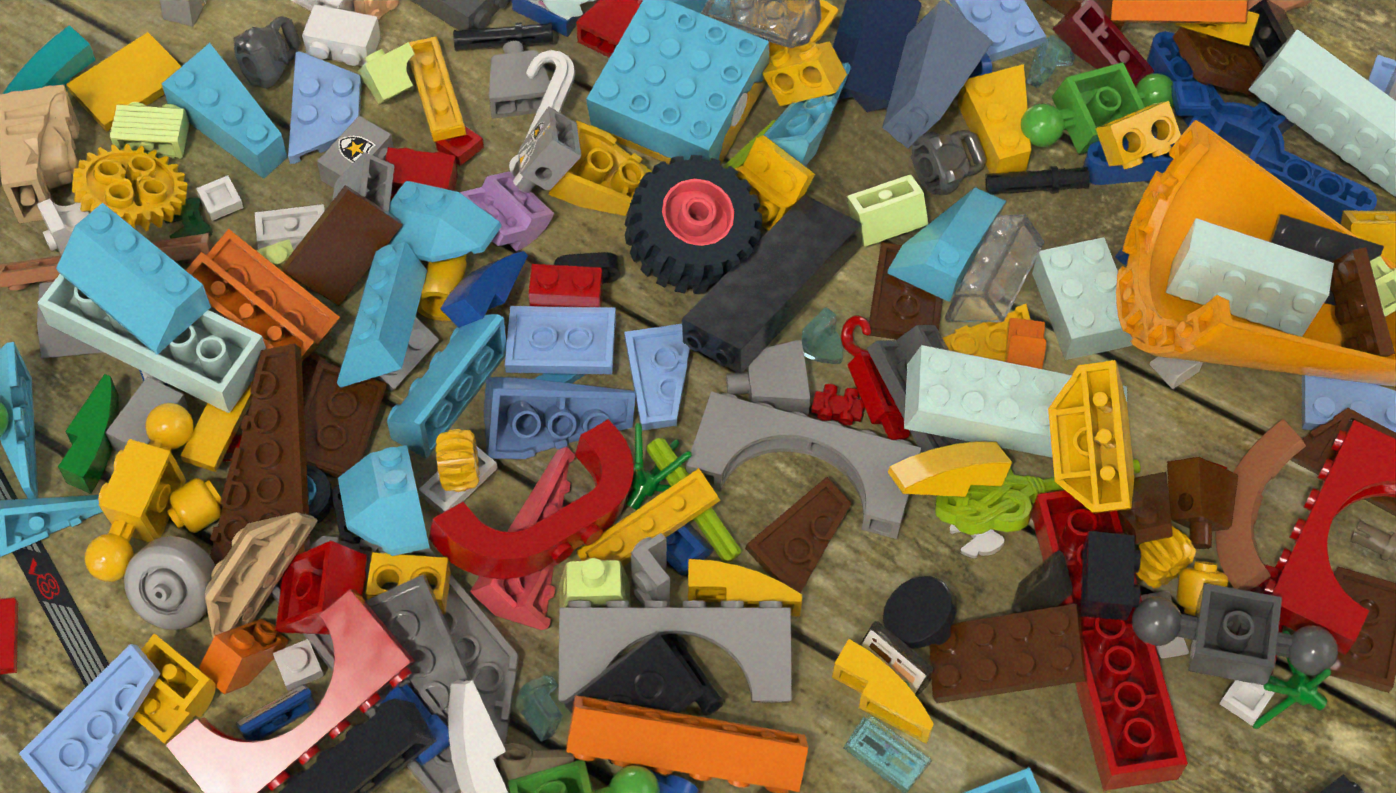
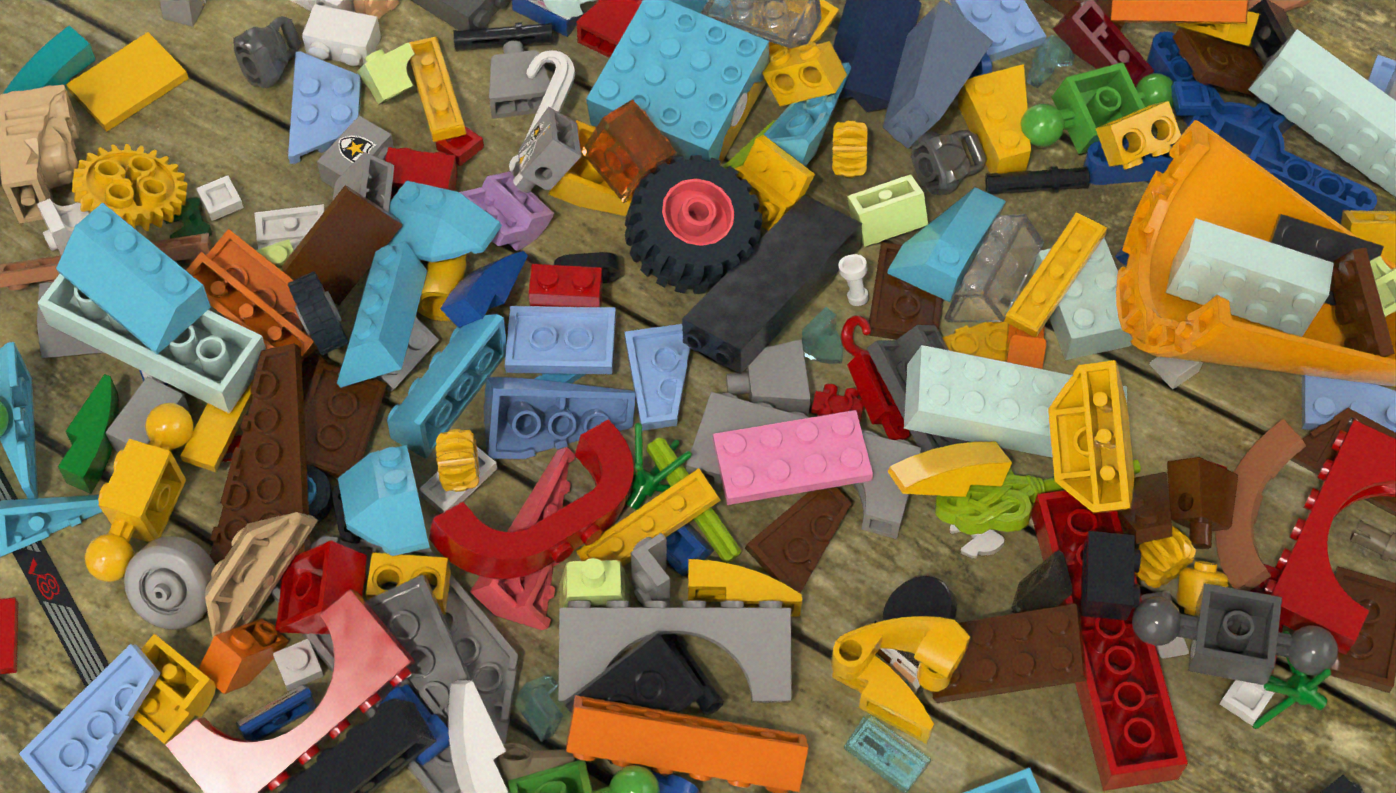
yellowish green brick [110,102,189,159] -> none
medium azure wedge [162,43,287,179] -> none
yellow head [167,478,223,533] -> none
none -> black wheel [288,271,349,355]
none -> clear orange brick [581,99,676,203]
none -> bright pink plate [713,410,873,505]
none -> yellow panel [831,616,970,692]
none -> yellow gear [833,120,867,177]
none -> white piece [839,254,869,306]
none -> yellow tile [1005,212,1107,337]

